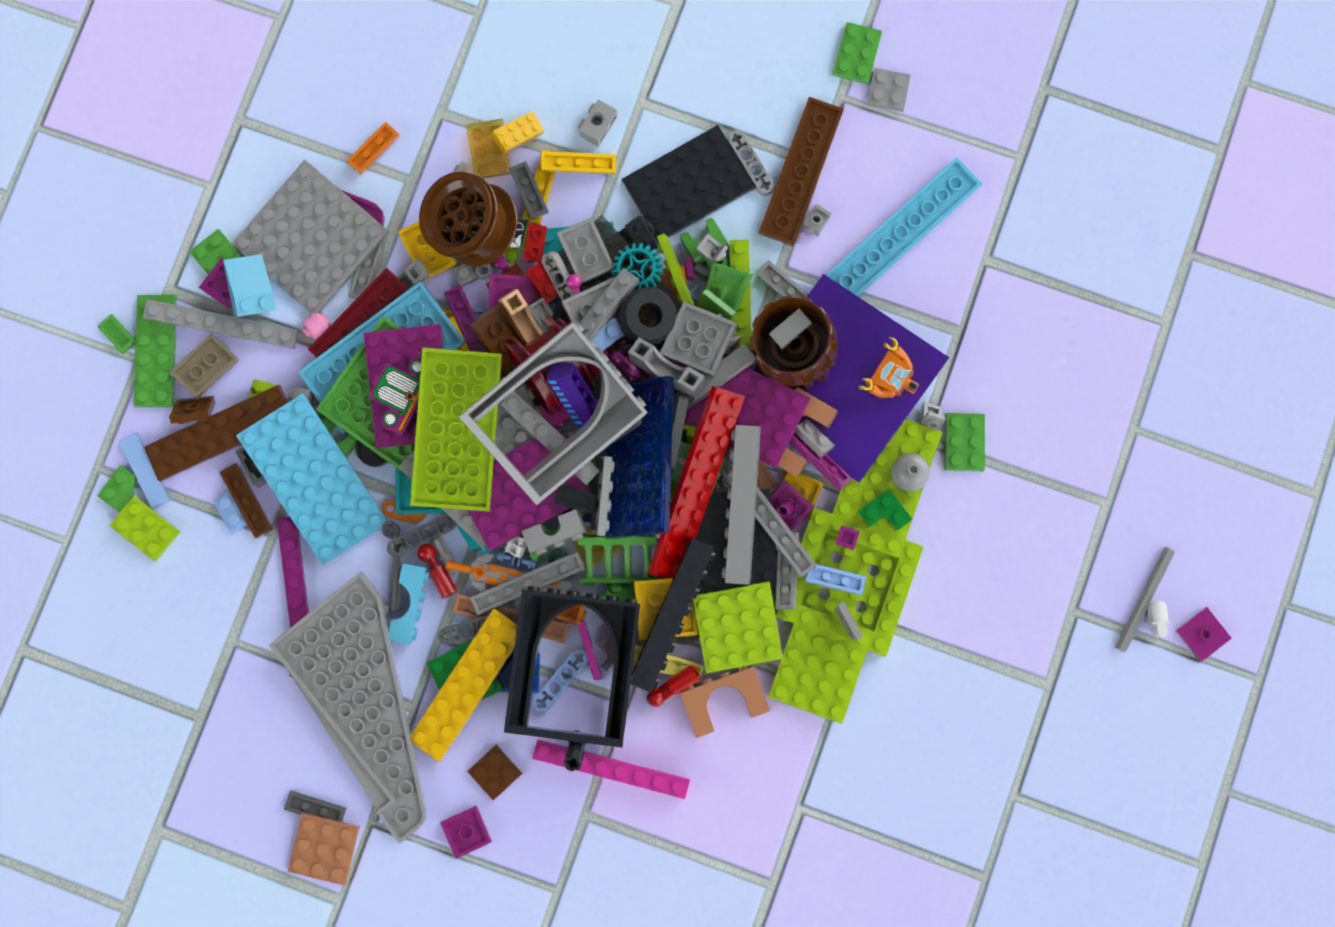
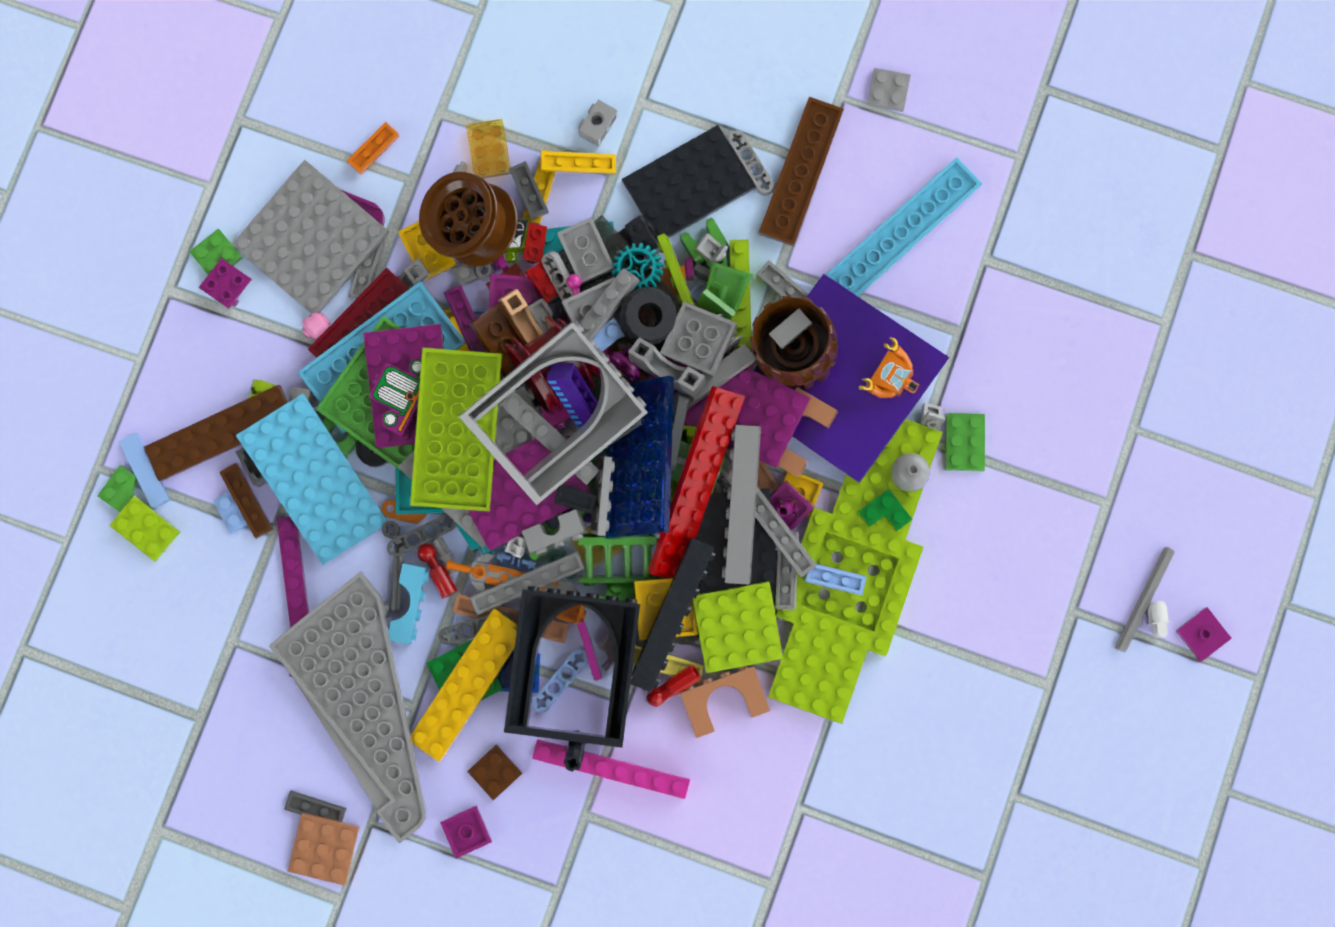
bright green tile [97,314,136,355] -> none
bright green plate [134,294,177,408] -> none
light grey plate [143,299,299,349] -> none
reddish brown plate [169,396,216,424] -> none
dark tan plate [170,333,239,400] -> none
medium azure slope [223,254,276,317] -> none
yellow piece [491,111,544,155] -> none
magenta tile [789,432,852,491] -> none
light grey plate [795,419,835,458] -> none
light grey brick [802,204,832,236] -> none
bright green plate [832,22,882,85] -> none
light grey tile [834,602,863,641] -> none
magenta plate [835,525,860,550] -> none

